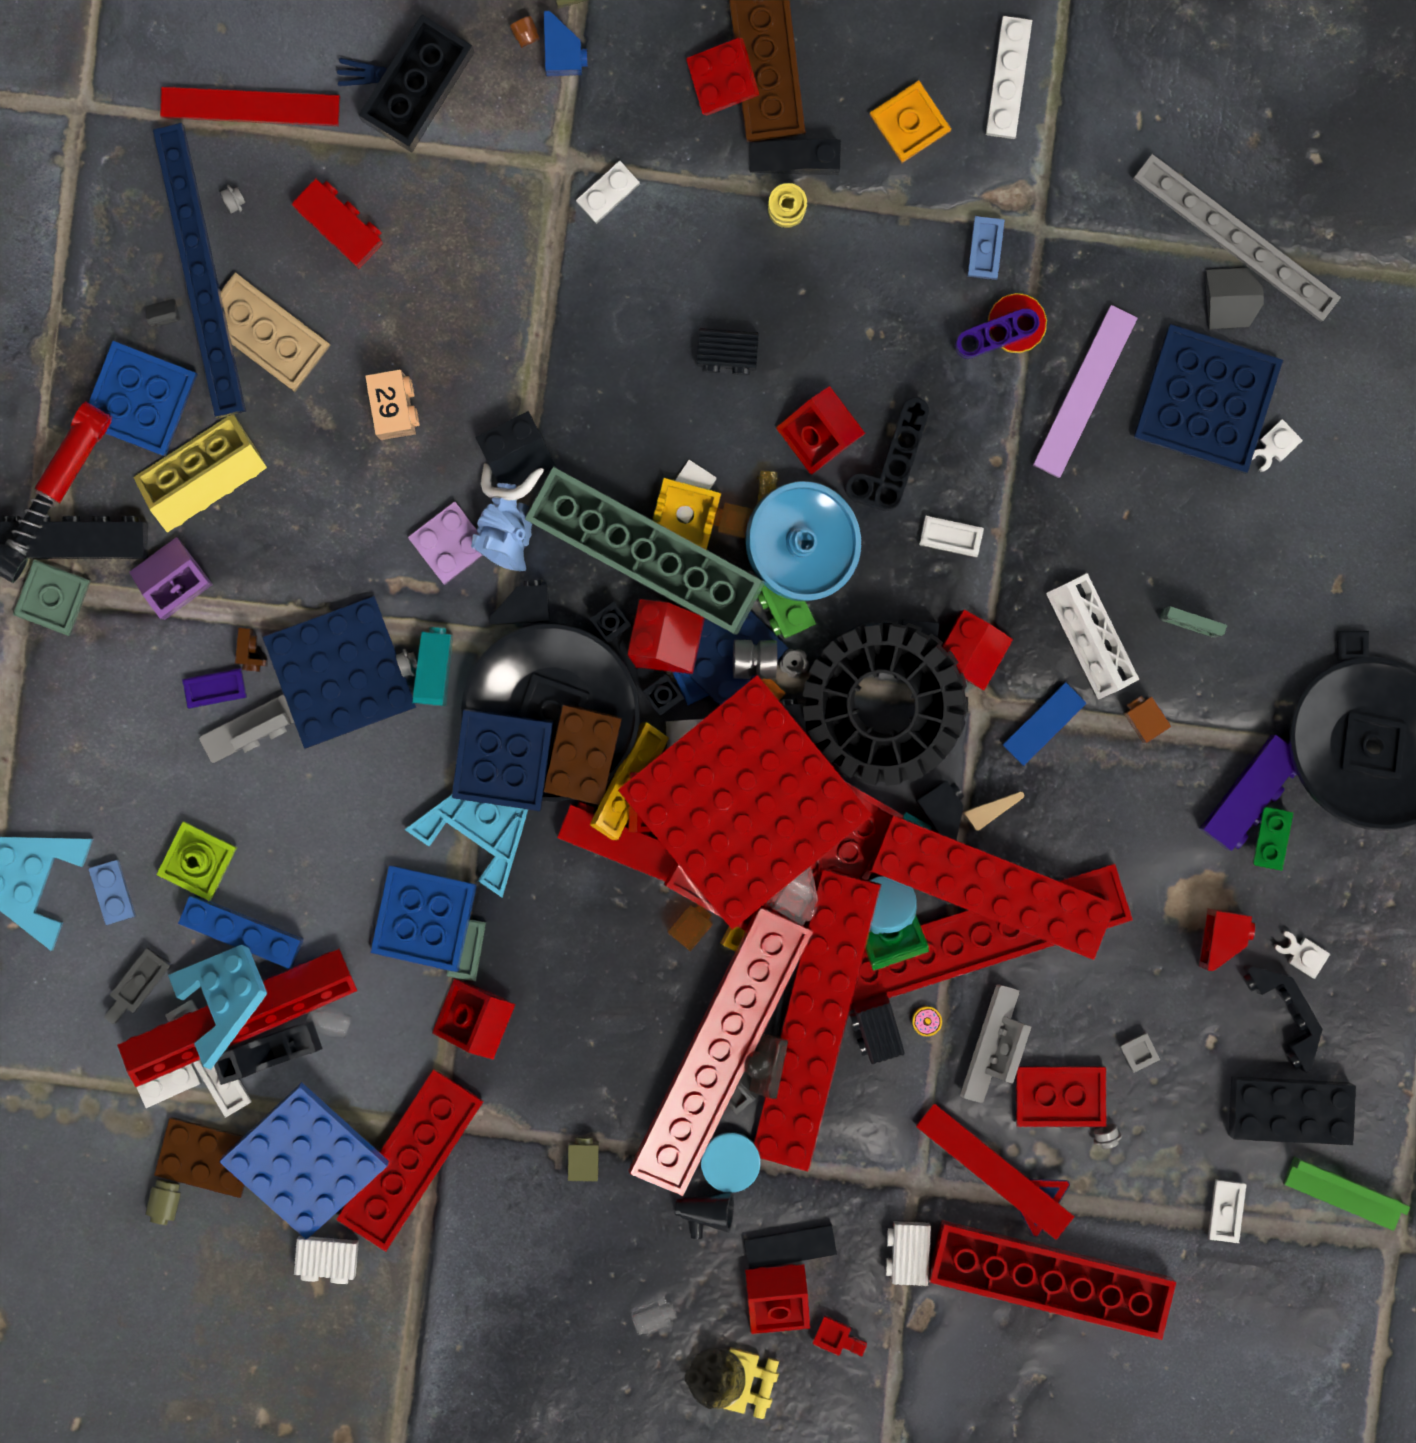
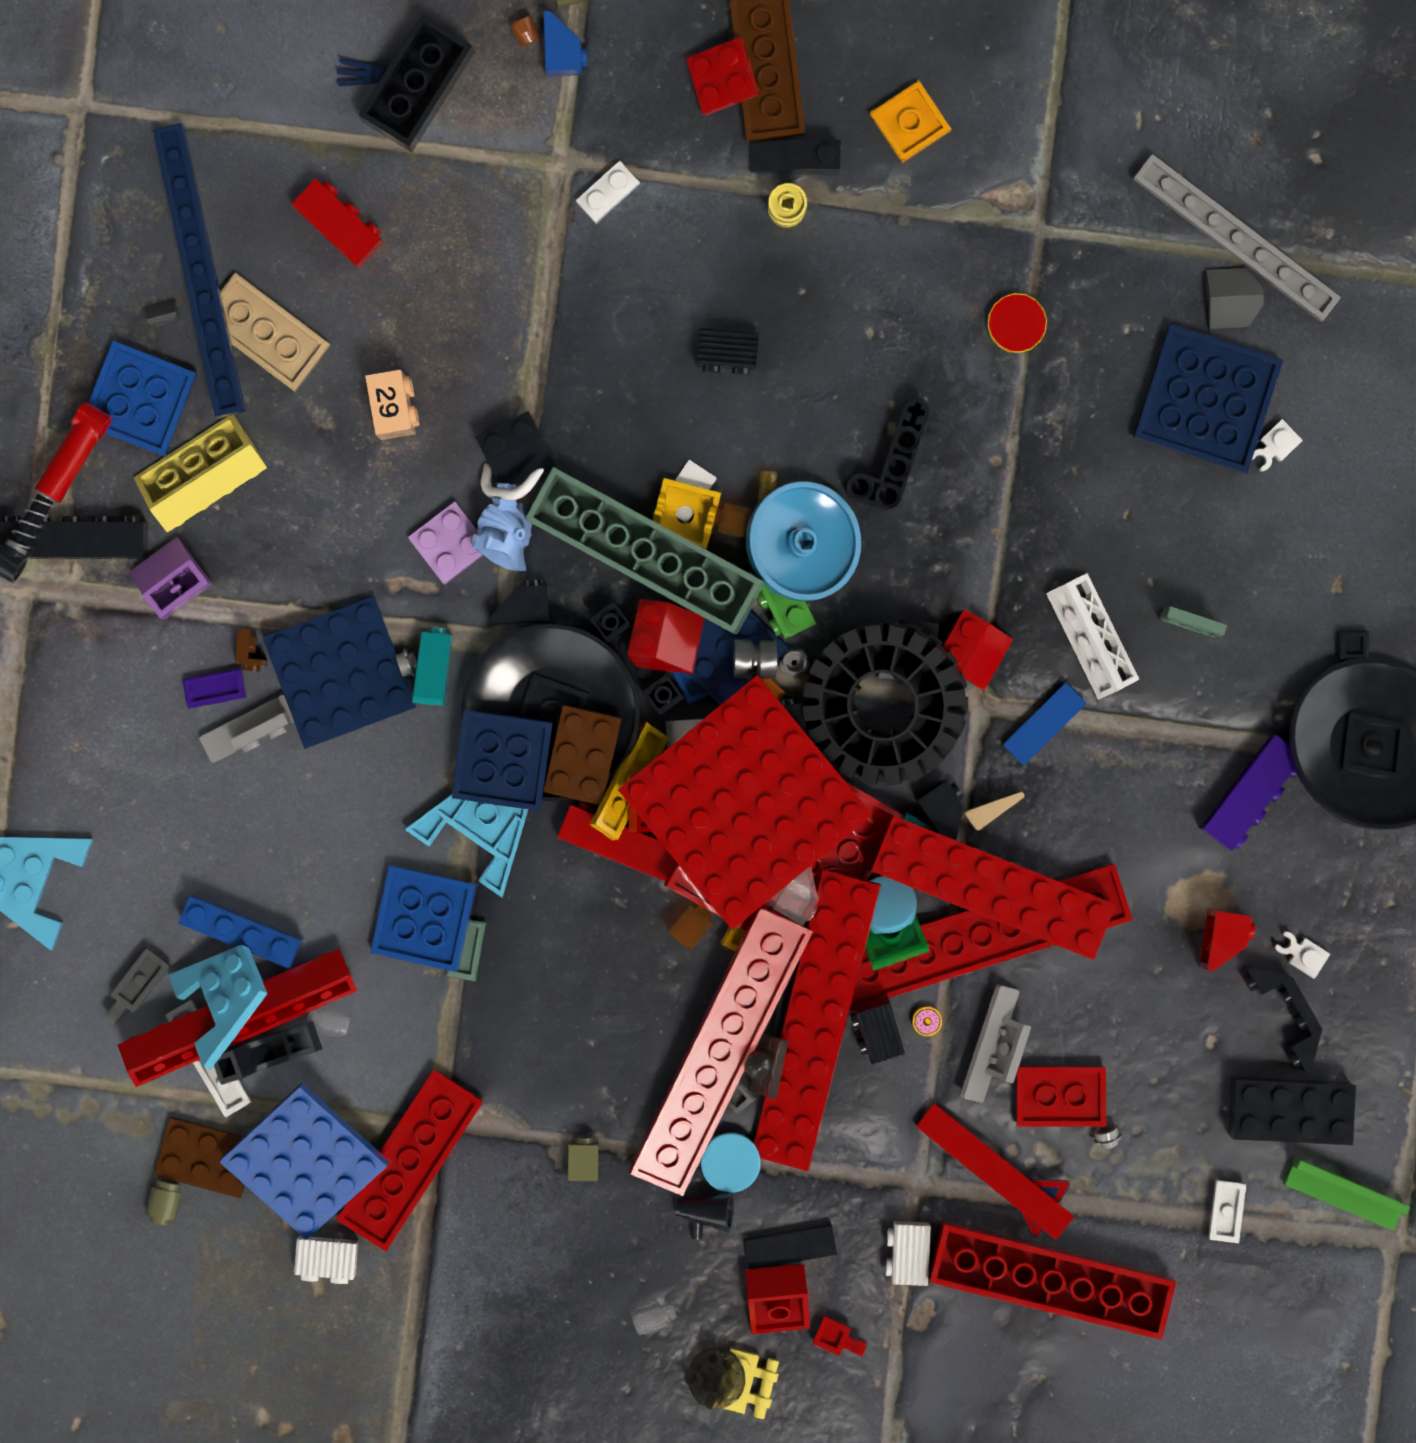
sand green tile [13,560,91,636] -> none
medium blue plate [89,859,136,925] -> none
white plate [137,1063,202,1108] -> none
lime plate [156,821,238,901] -> none
red tile [160,87,341,127] -> none
light grey plate [220,185,245,214] -> none
red slope [432,978,516,1060] -> none
red slope [776,386,866,475] -> none
white tile [919,516,984,558] -> none
dark purple beam [955,308,1040,359] -> none
medium blue plate [967,216,1005,280] -> none
white plate [986,16,1032,139] -> none
lavender tile [1033,305,1138,478] -> none
light grey plate [1119,1032,1160,1073] -> none
dark orange brick [1123,695,1171,743] -> none
green bracket [1253,807,1294,871] -> none

